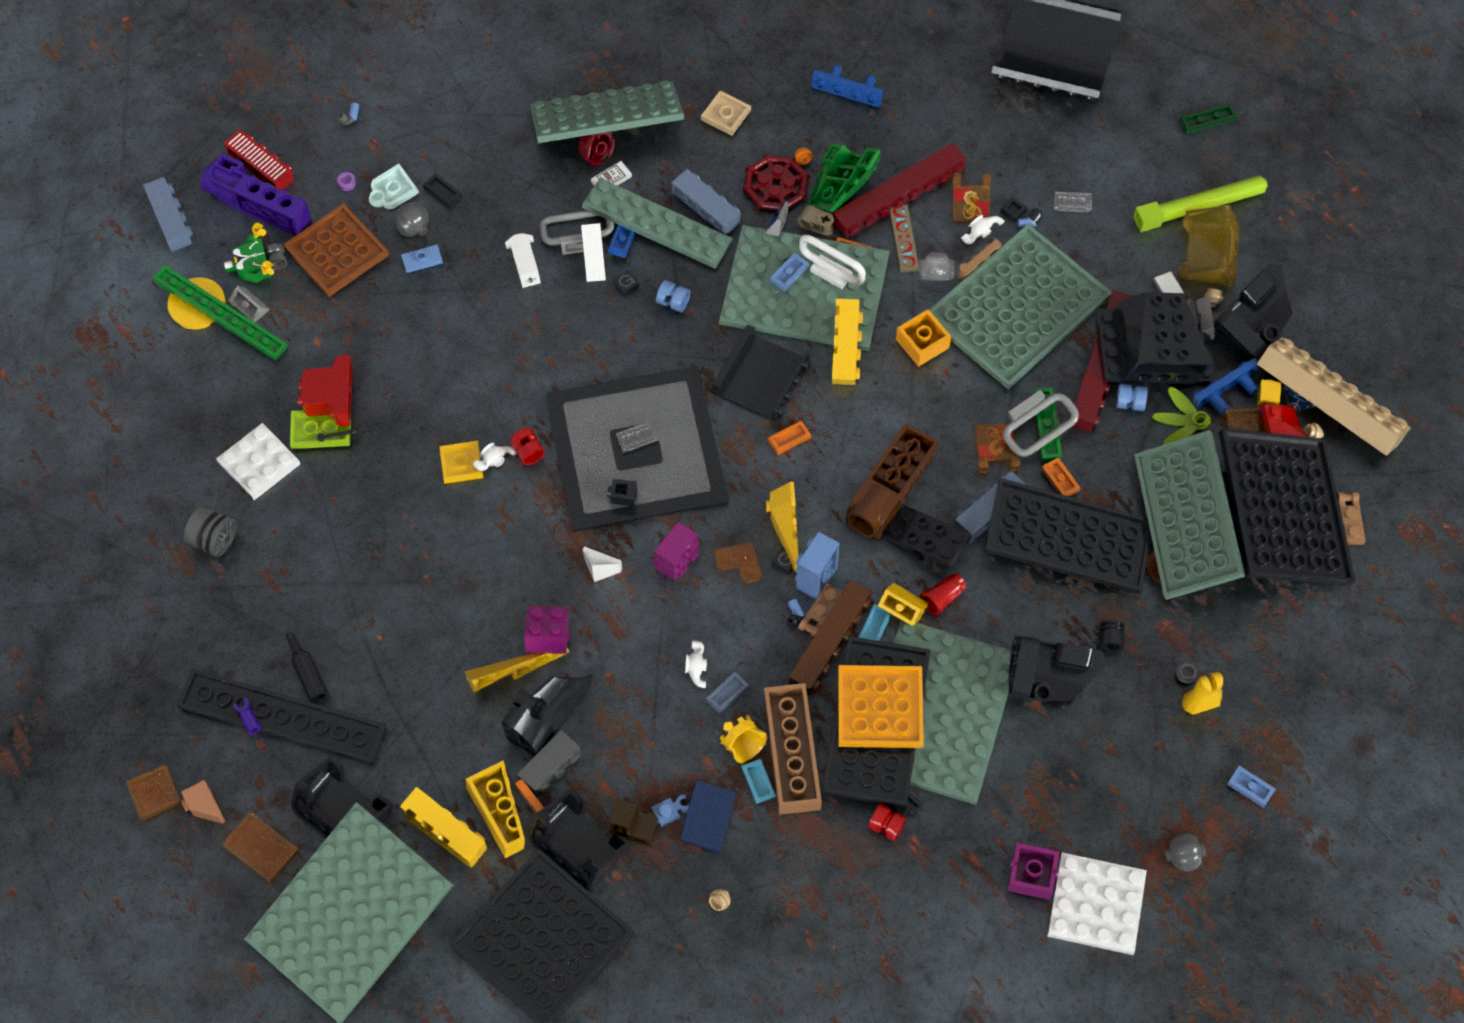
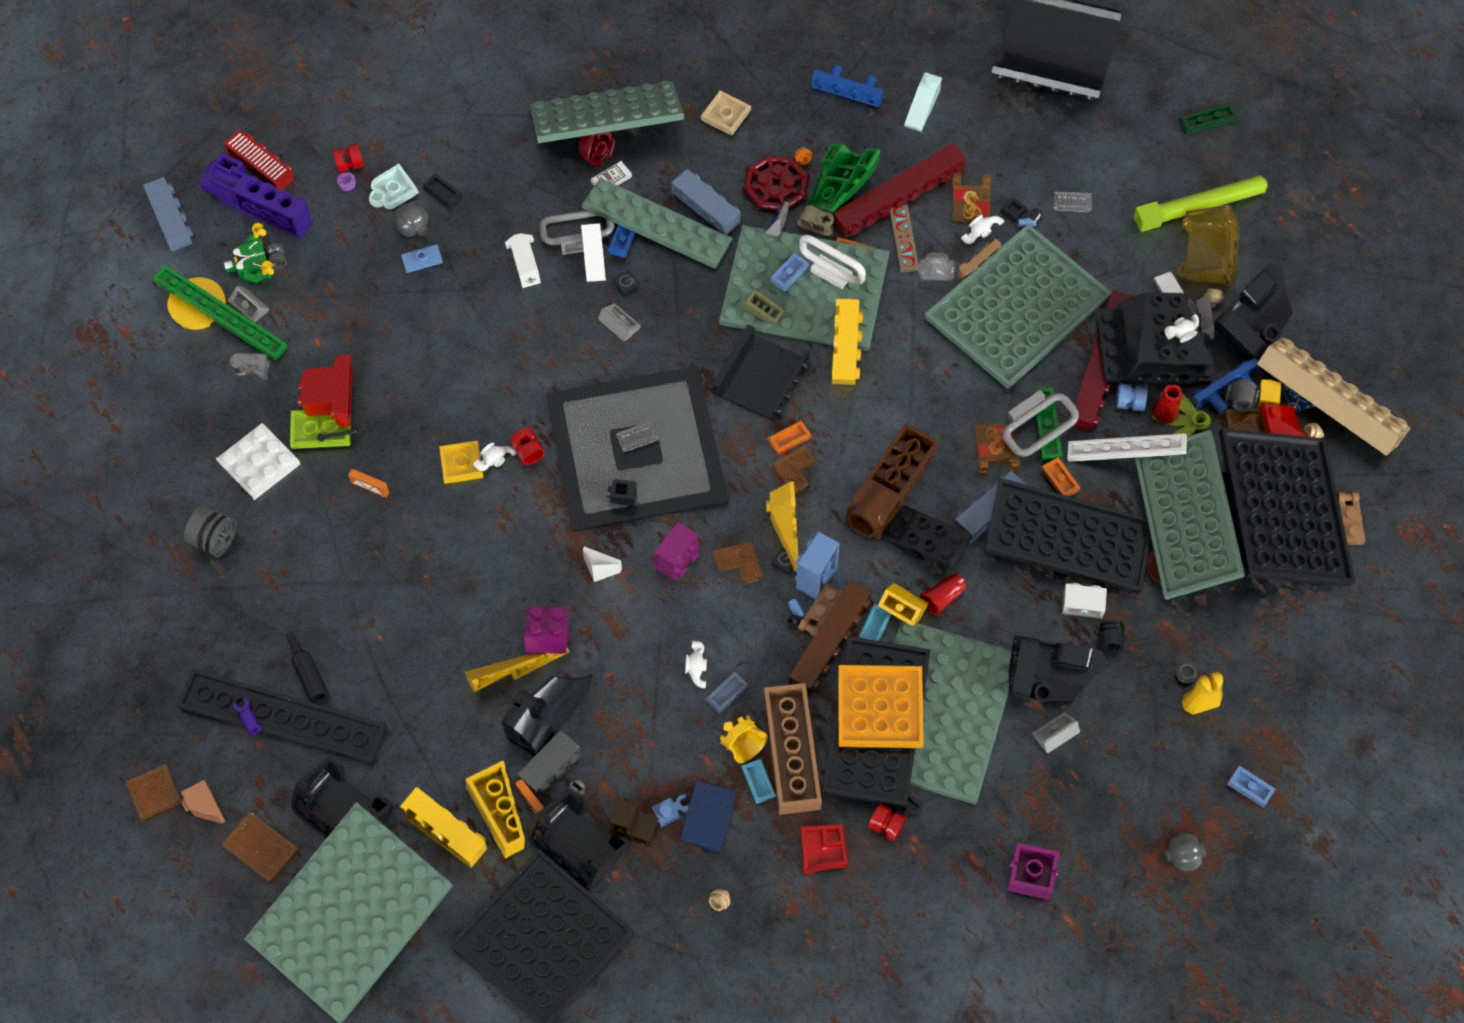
dark orange plate [283,203,389,297] -> none
arm [338,103,360,125] -> none
medium blue wheel [656,280,691,312] -> none
light orange brick [896,309,951,367] -> none
white plate [1047,853,1147,955] -> none
none -> clear leg [230,353,269,380]
none -> red wheel [332,143,364,173]
none -> orange tile [348,469,389,498]
none -> light grey hinge [569,780,586,797]
none -> light grey slope [598,303,641,341]
none -> olive slope [741,289,785,326]
none -> clear orange plate [772,445,816,496]
none -> red plate [800,824,848,874]
none -> light aqua slope [904,72,942,132]
none -> light grey slope [1032,712,1080,753]
none -> white brick [1062,583,1107,619]
none -> white tile [1067,433,1187,462]
none -> red plant [1152,385,1182,424]
none -> white piece [1164,314,1199,343]
none -> dark grey piece [1224,379,1260,412]

